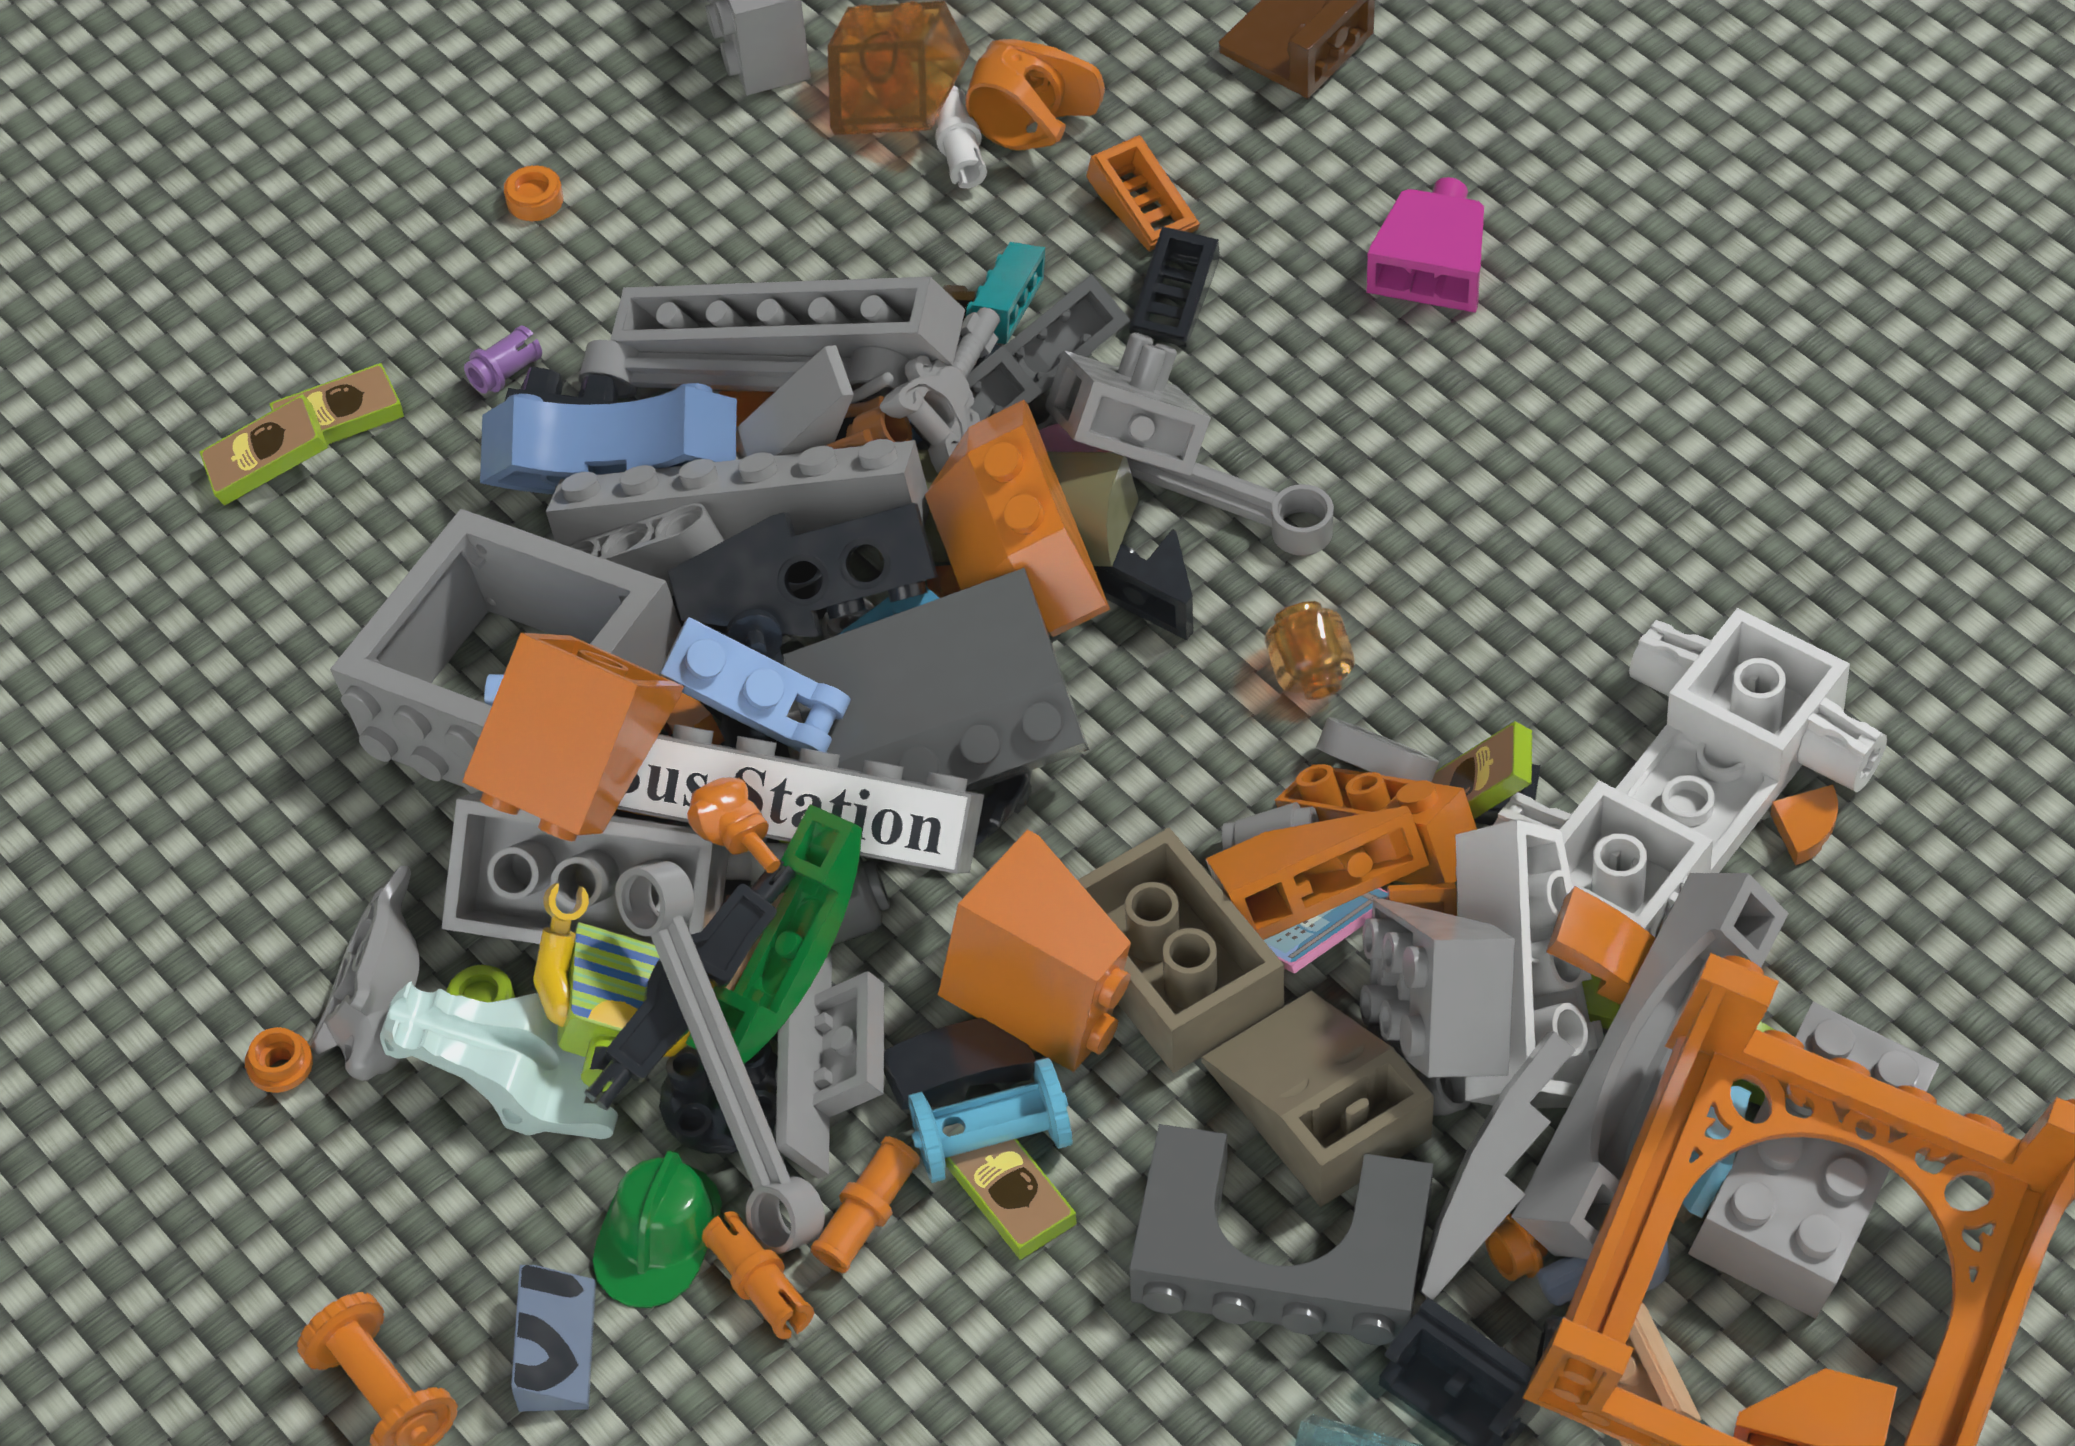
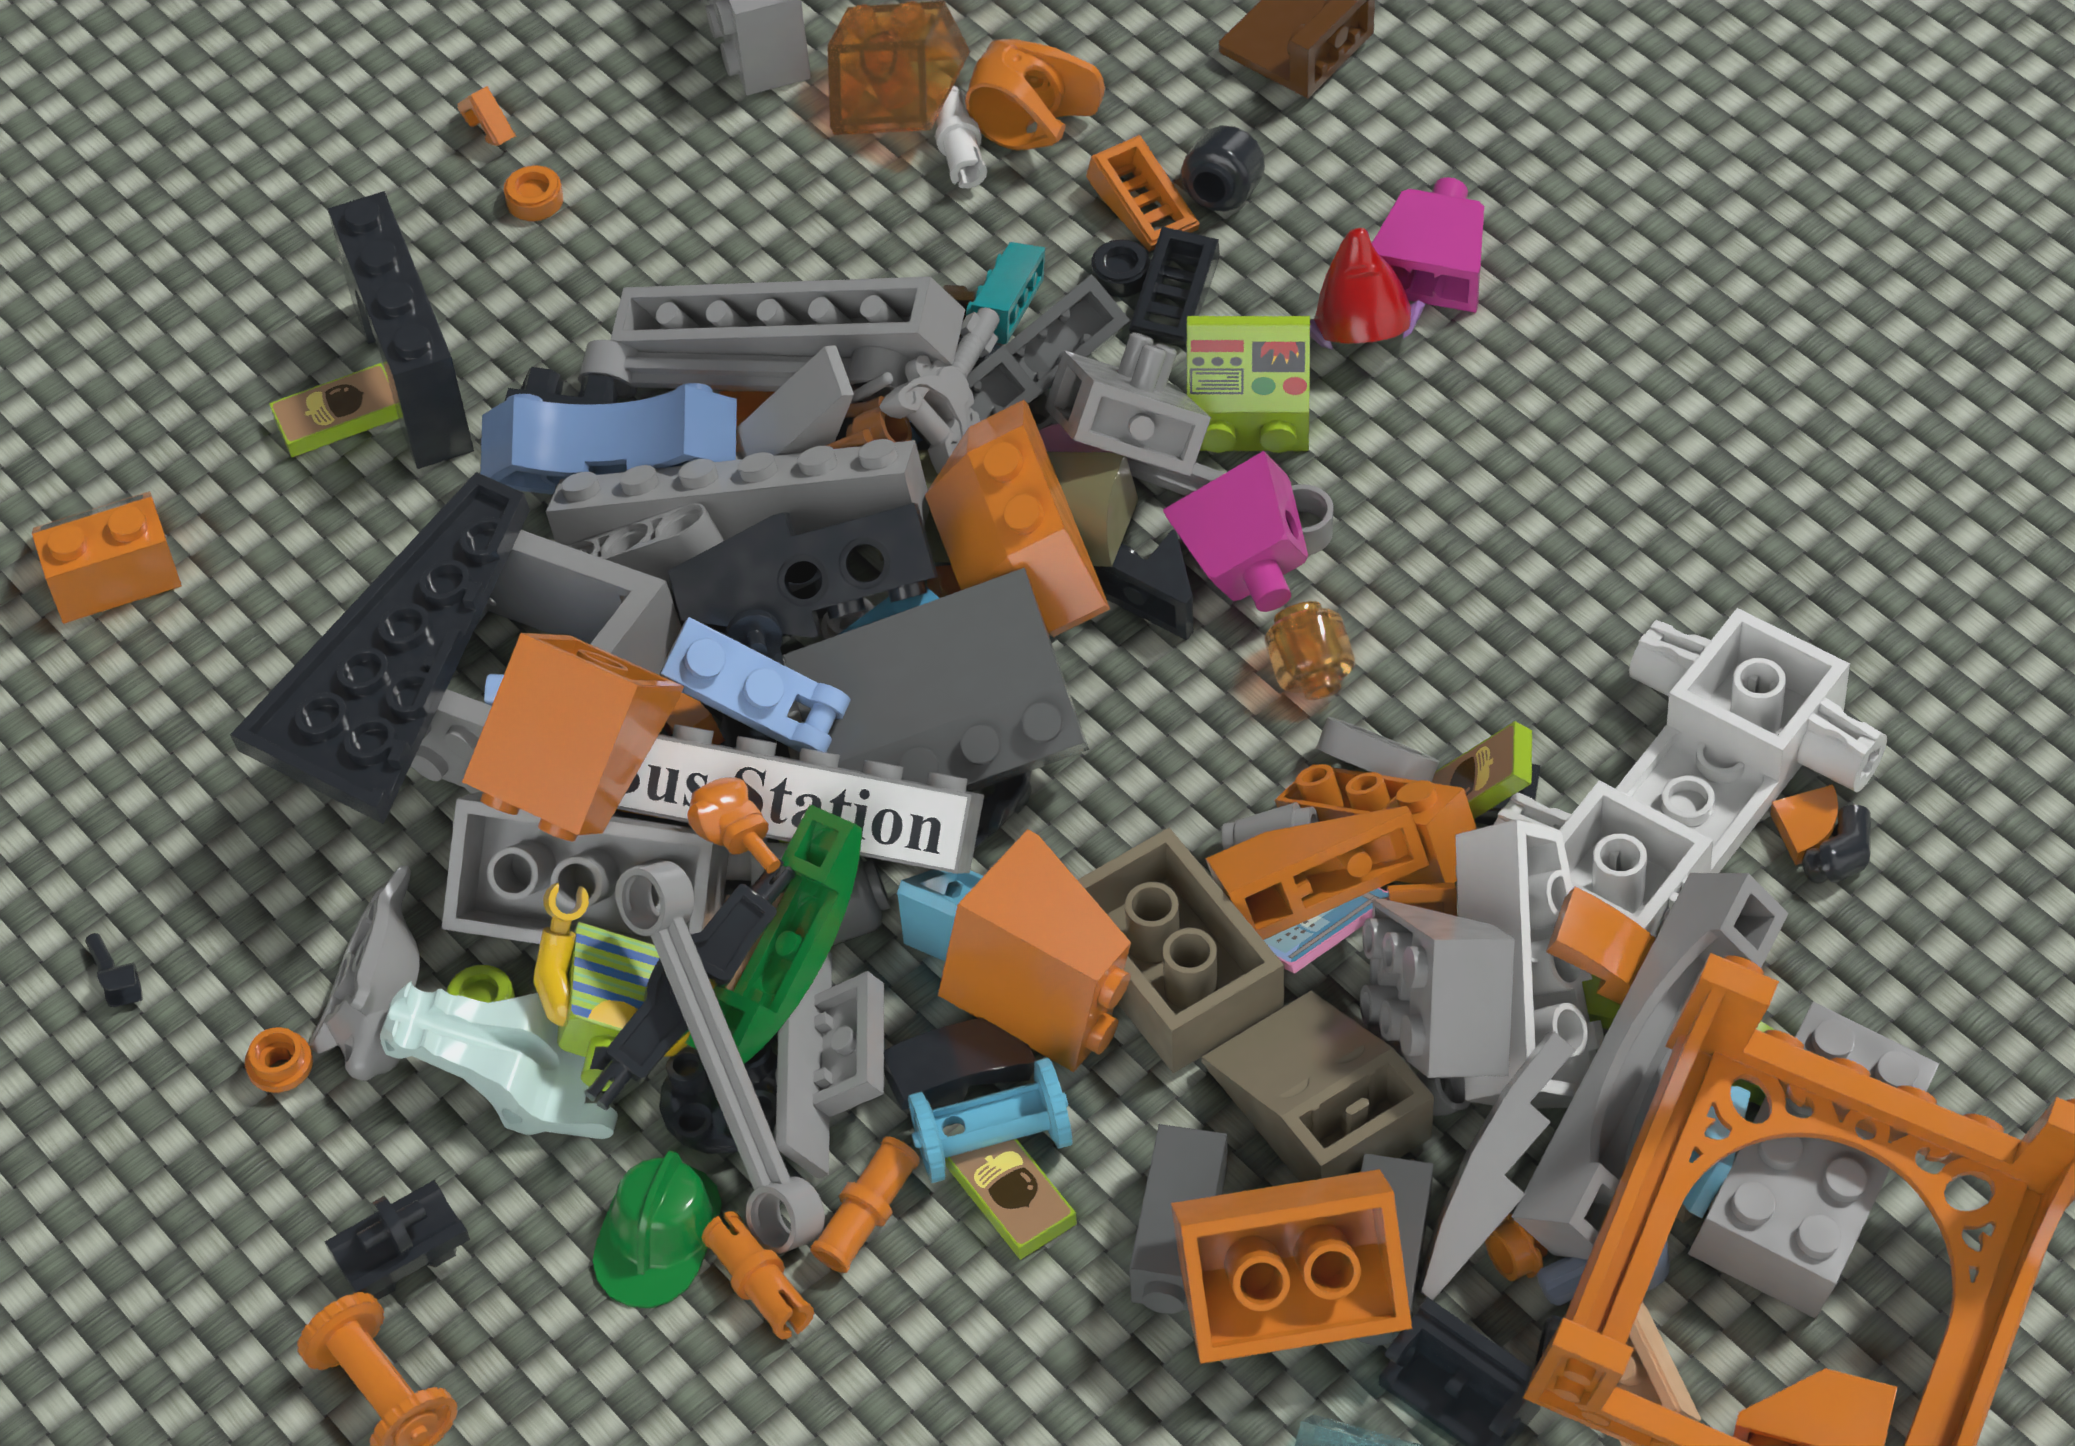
tile [199,394,328,506] -> none
medium lavender pin [464,325,543,393] -> none
sand blue slope [512,1265,596,1412] -> none
none -> orange slope [32,491,182,624]
none -> black hand [85,933,143,1007]
none -> black wing [230,472,530,824]
none -> black hips [324,1180,470,1300]
none -> black arch [327,191,474,469]
none -> orange tile [457,86,516,146]
none -> medium azure slope [897,869,983,961]
none -> black tile [1091,240,1150,297]
none -> dark pink torso [1163,451,1308,612]
none -> orange slope [1171,1169,1412,1364]
none -> black head [1181,125,1265,212]
none -> lime slope [1187,316,1310,453]
none -> red hat [1310,228,1426,349]
none -> black arm [1802,805,1871,884]

